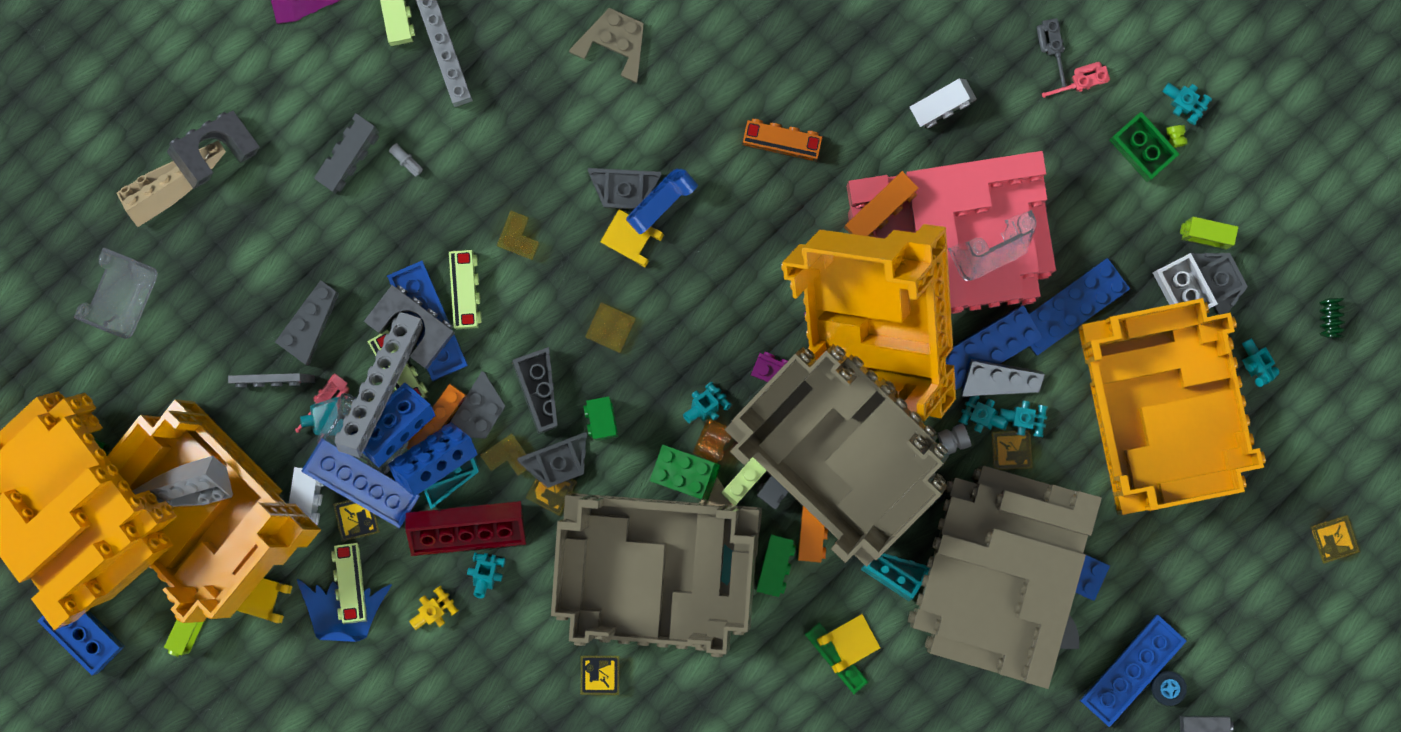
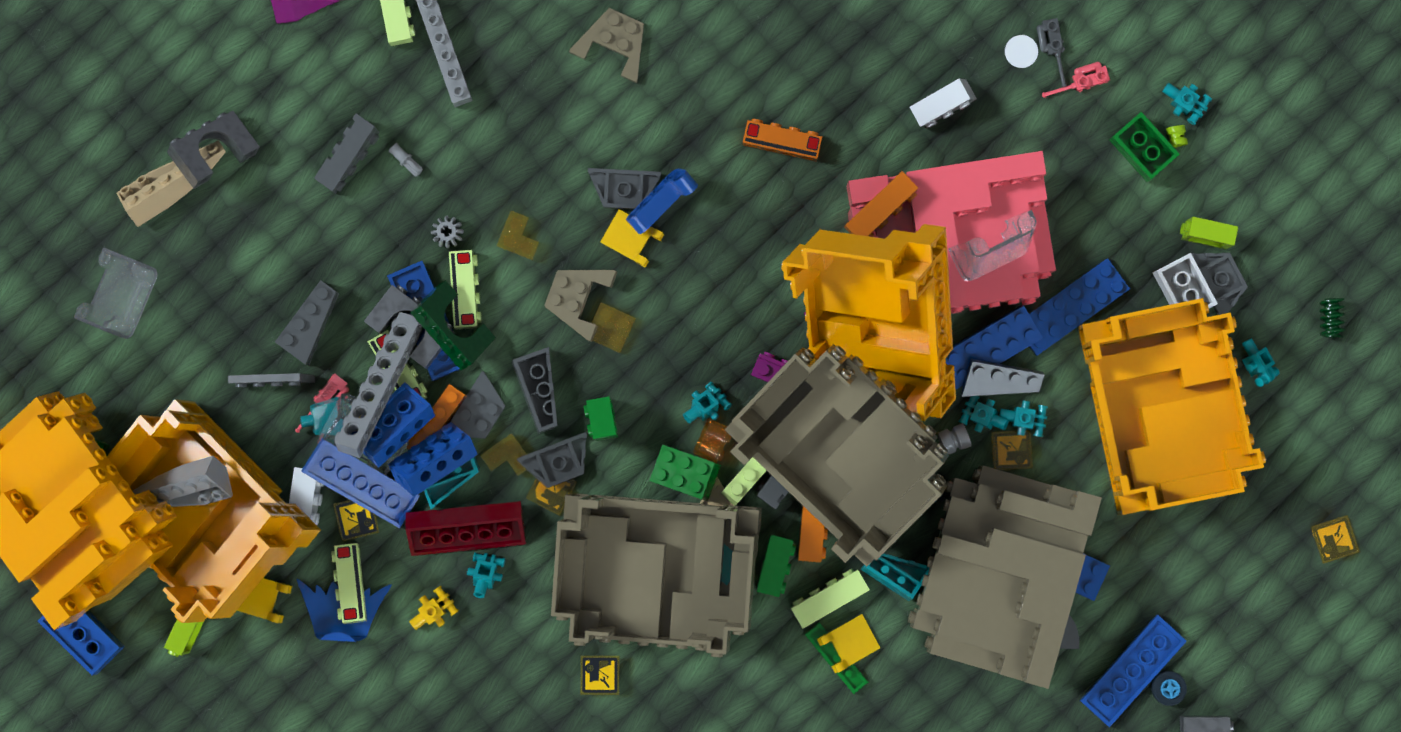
none -> dark green arch [410,280,496,371]
none -> light grey gear [431,216,464,249]
none -> dark tan wing [544,270,617,342]
none -> yellowish green brick [791,568,869,629]
none -> white sticker [1005,35,1038,68]

